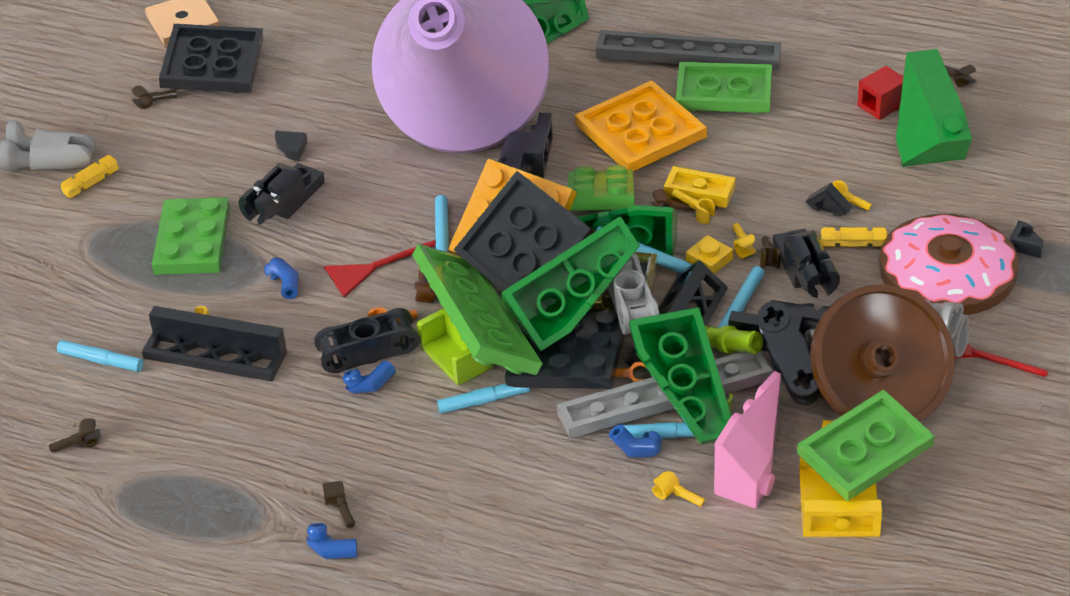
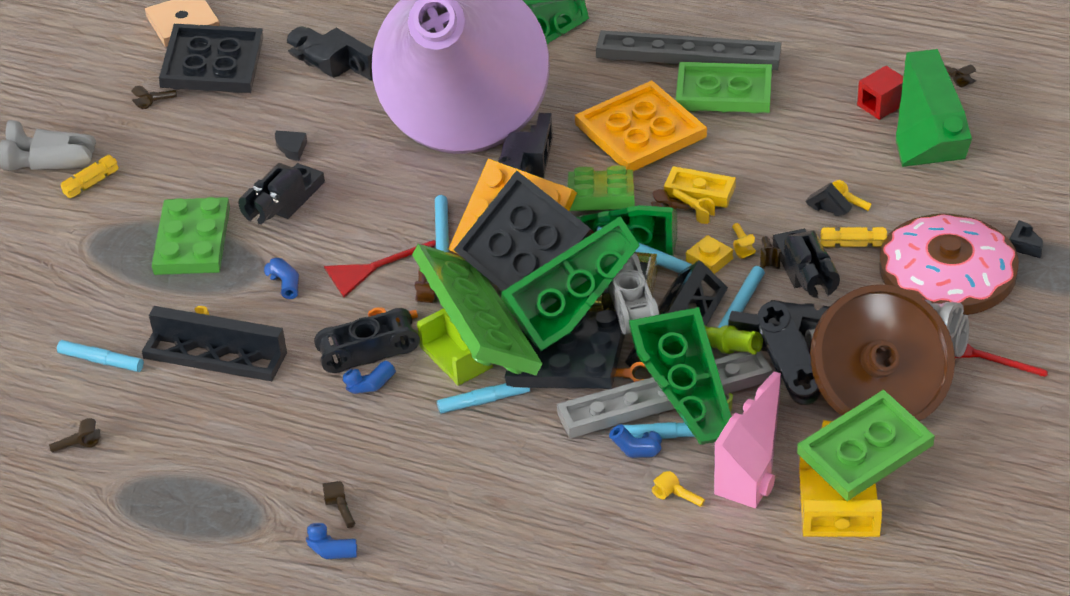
none -> black plate [287,26,373,81]

